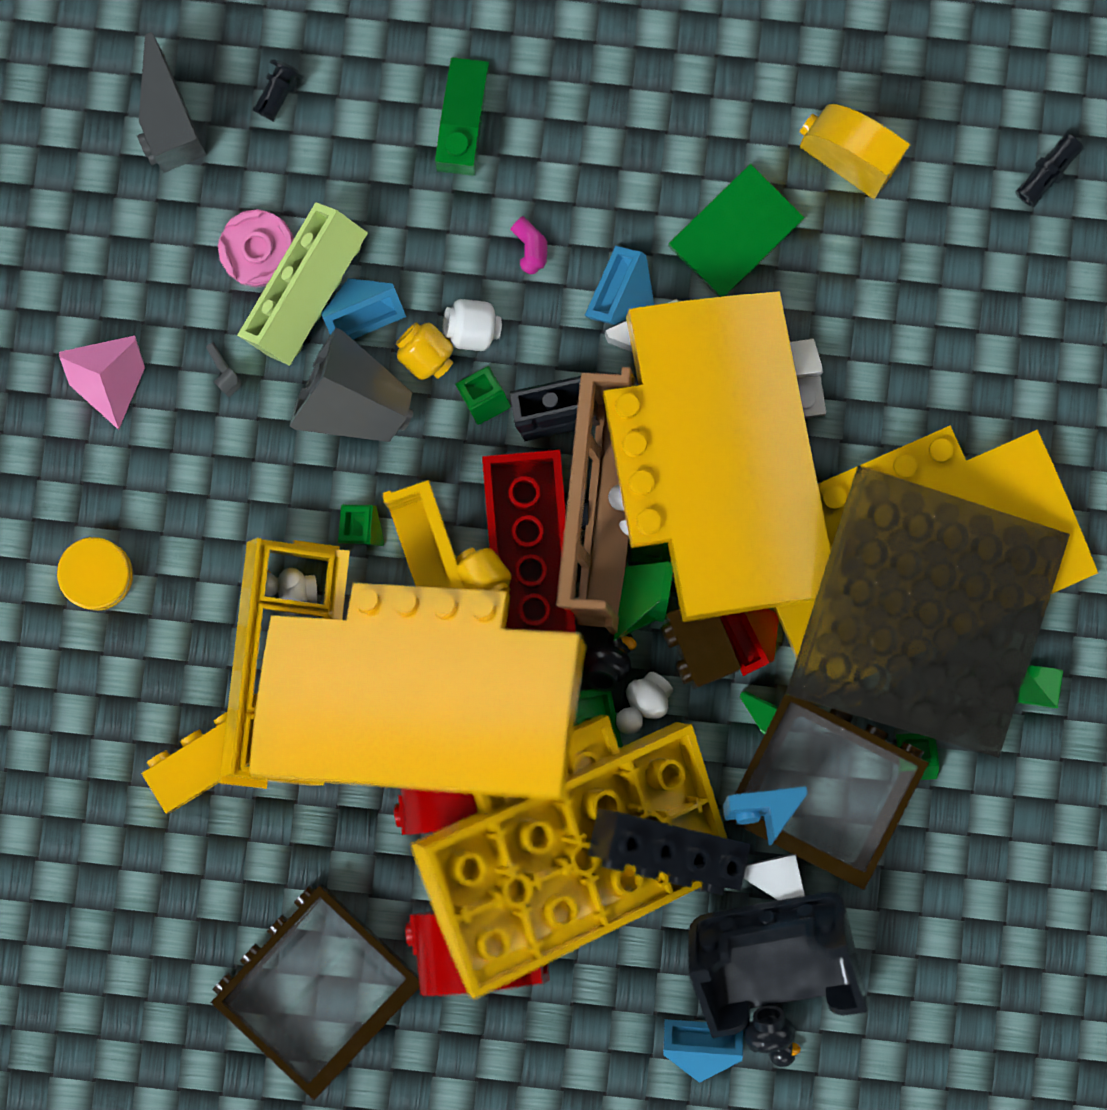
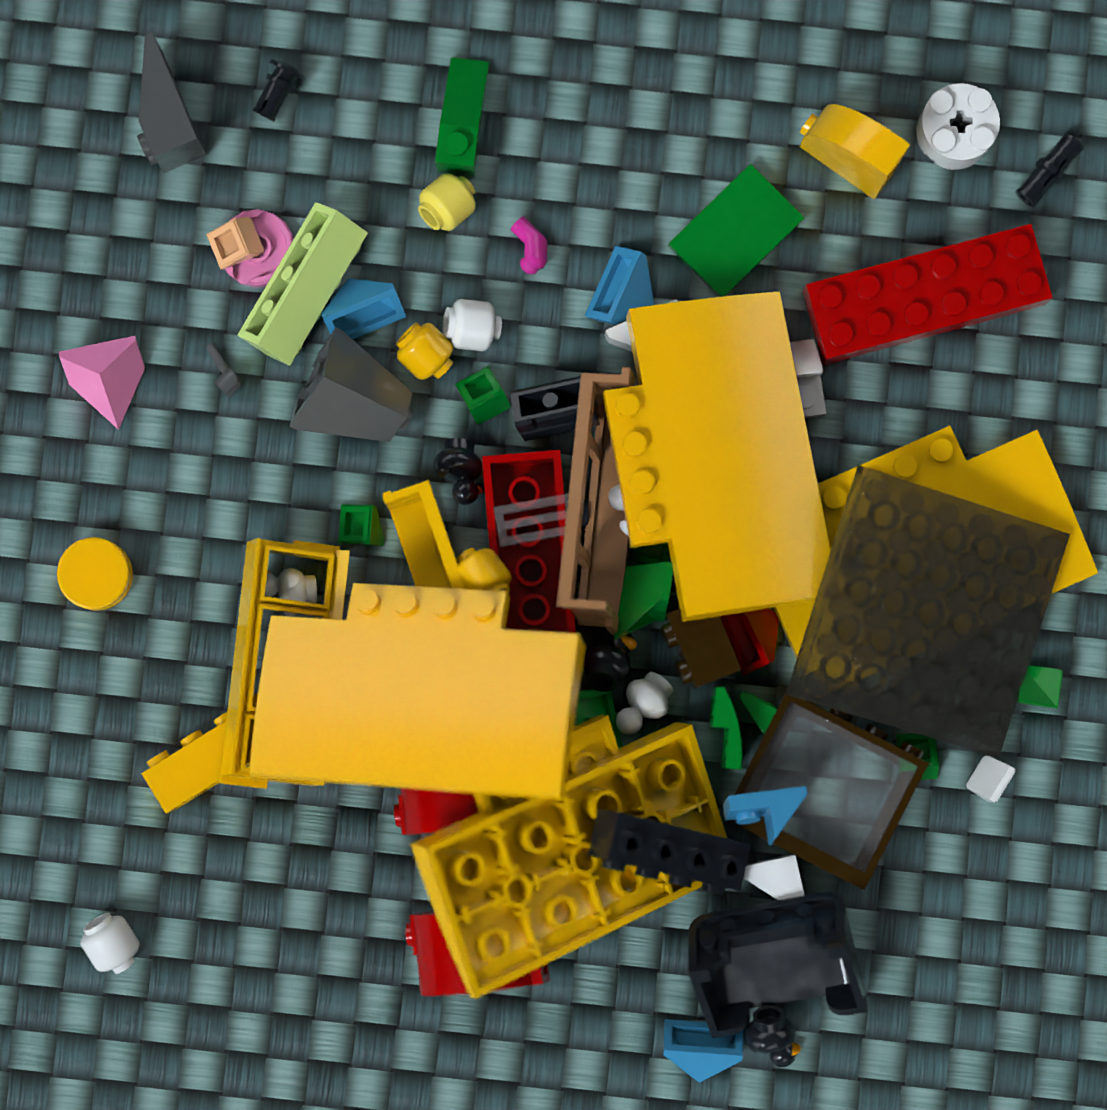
clear piece [210,884,420,1101] -> none
none -> white head [80,913,140,974]
none -> light nougat slope [206,217,264,270]
none -> light yellow head [418,173,476,231]
none -> black animal [433,438,483,505]
none -> clear tile [494,494,568,547]
none -> green slope [709,687,742,769]
none -> red brick [802,224,1053,365]
none -> white brick [916,83,1000,170]
none -> white slope [966,756,1015,803]

